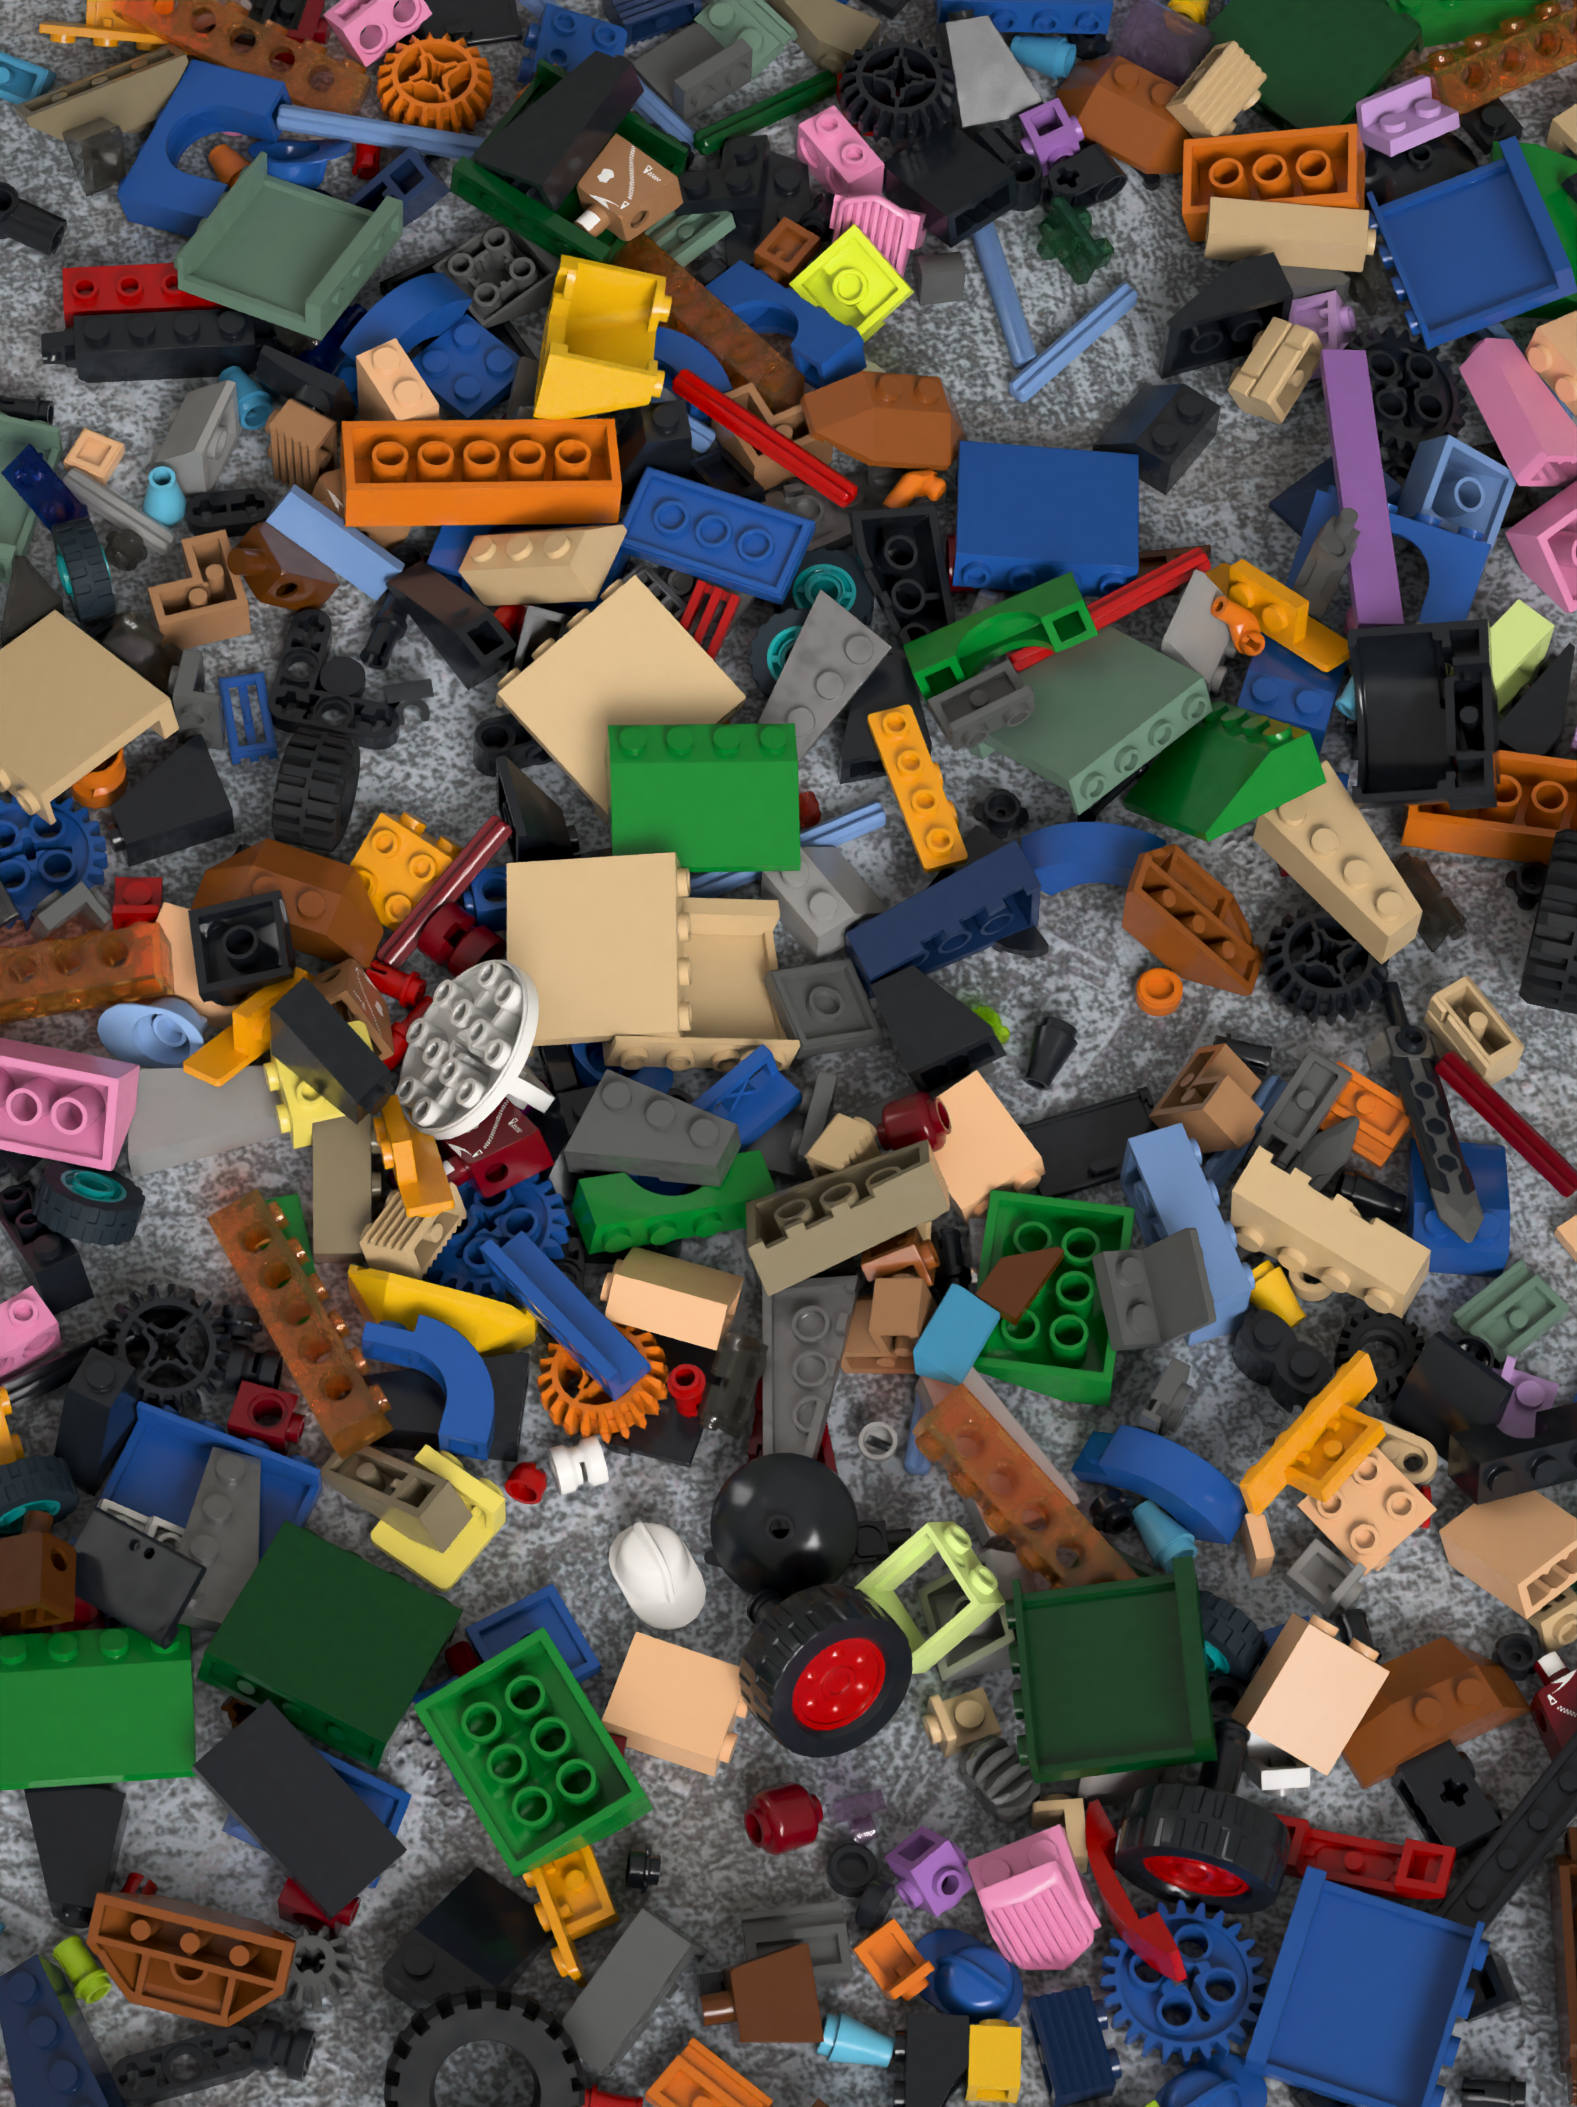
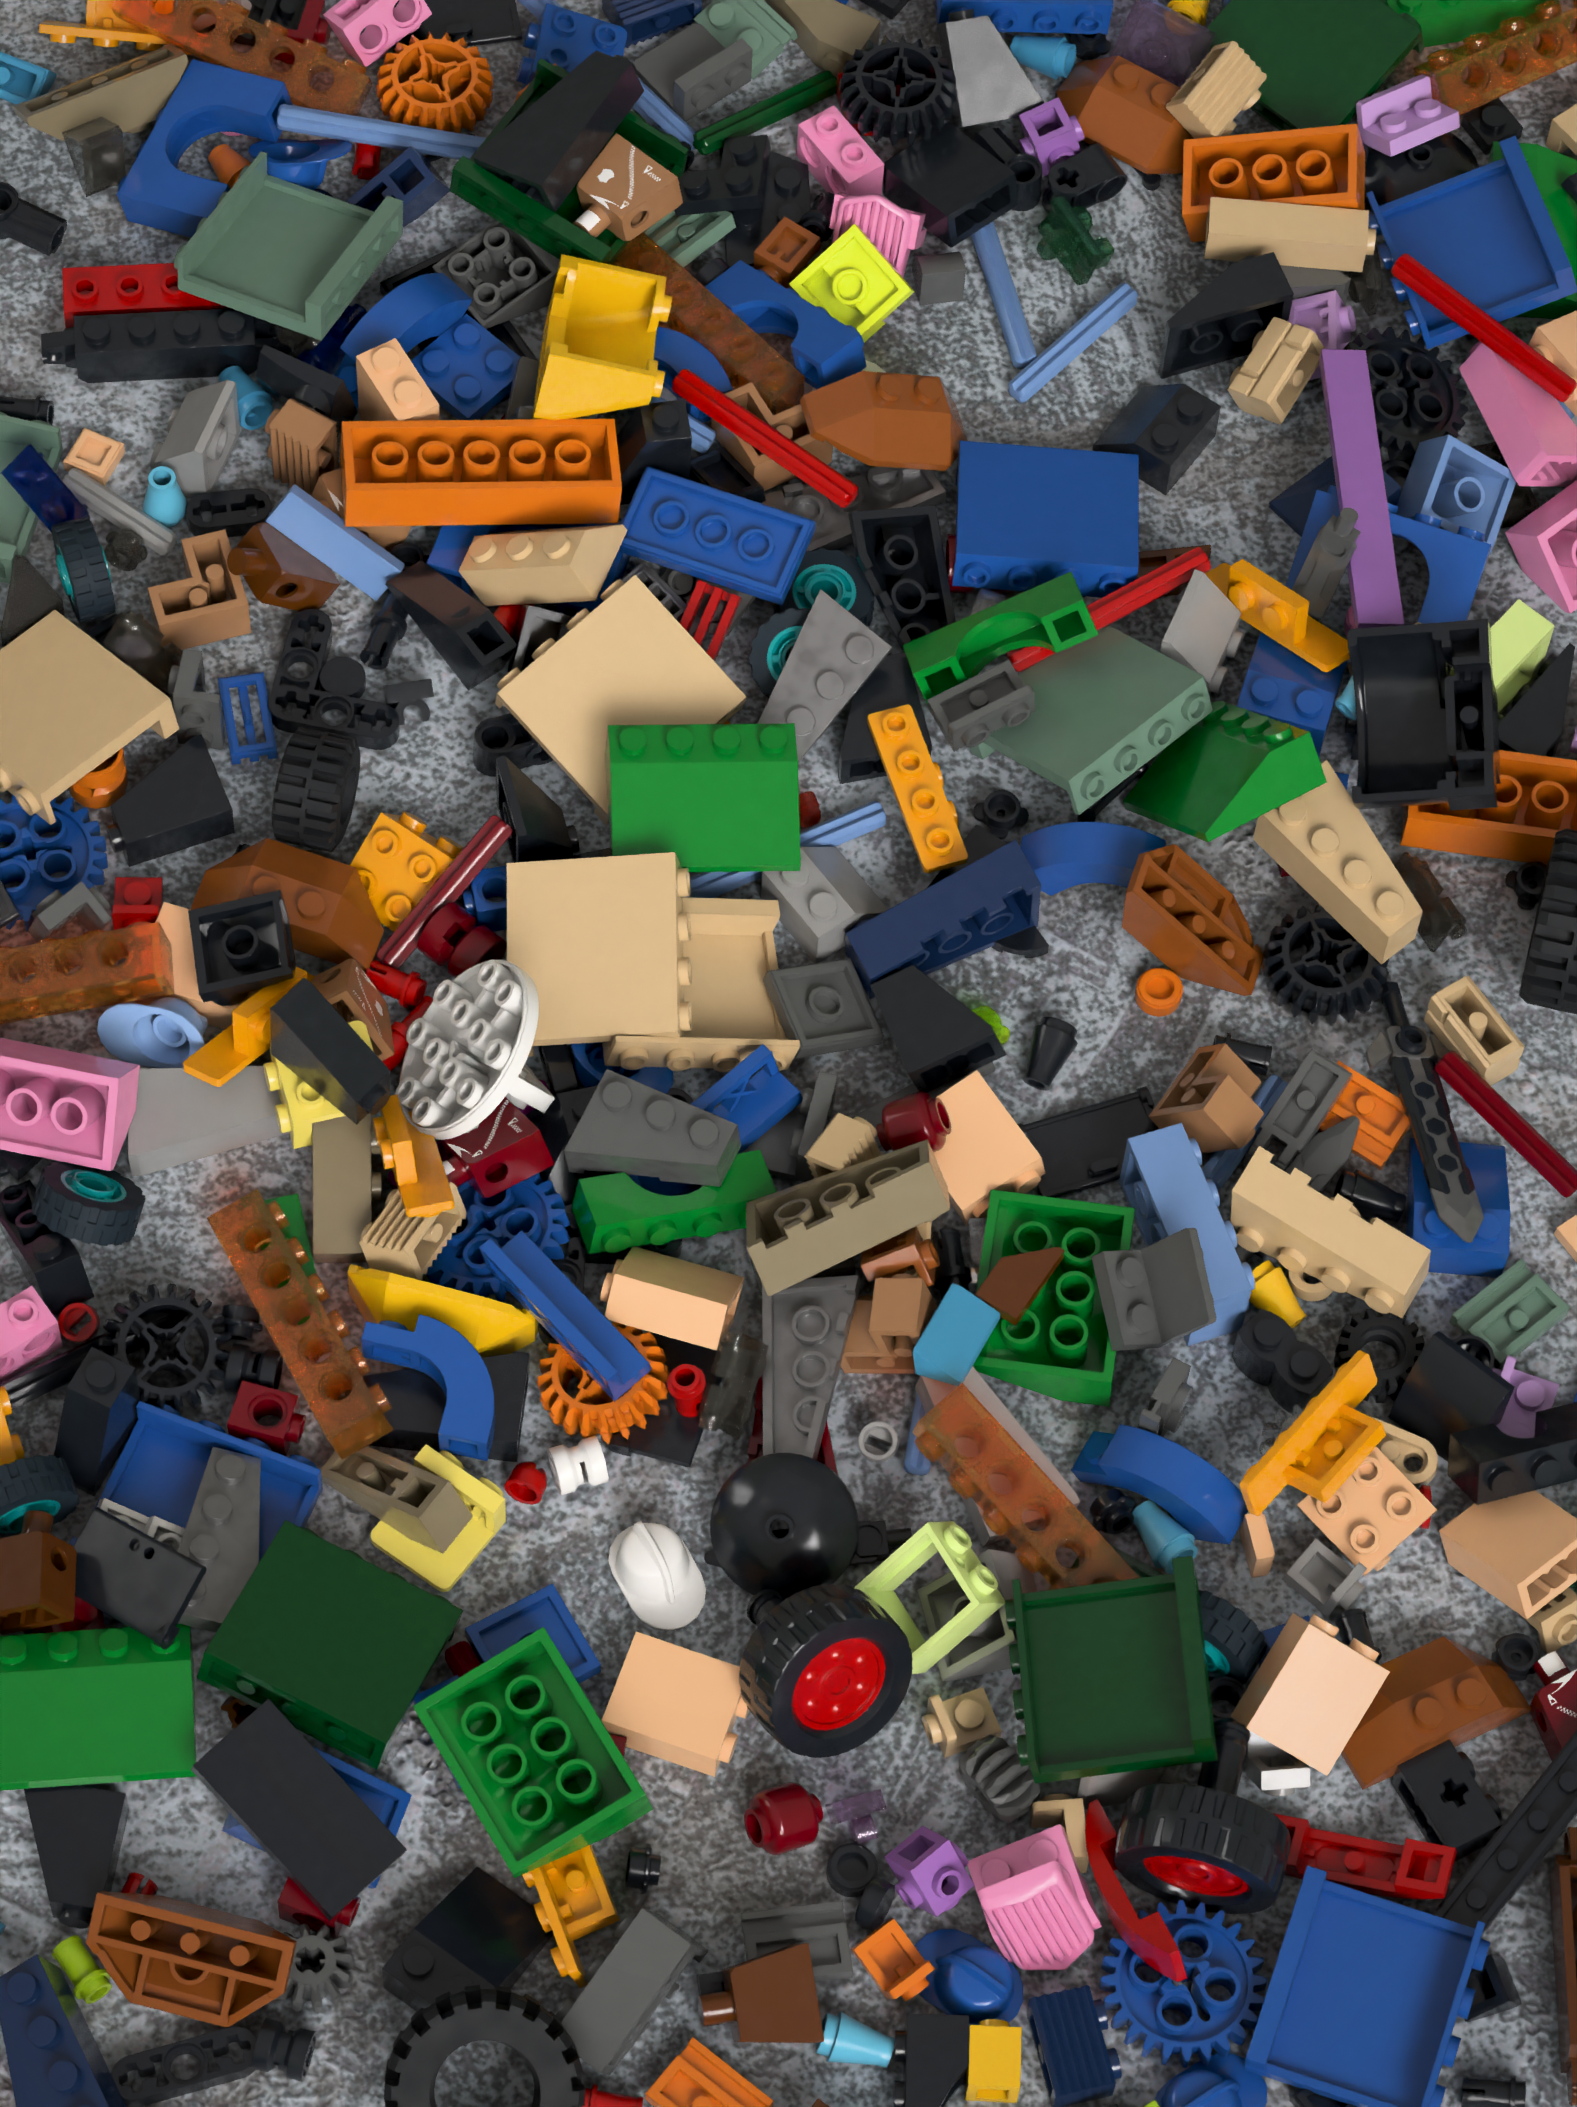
orange arm [882,469,947,509] -> none
orange arm [1210,596,1265,657] -> none
none -> red hinge [58,1303,100,1342]
none -> red axle [1391,253,1577,402]

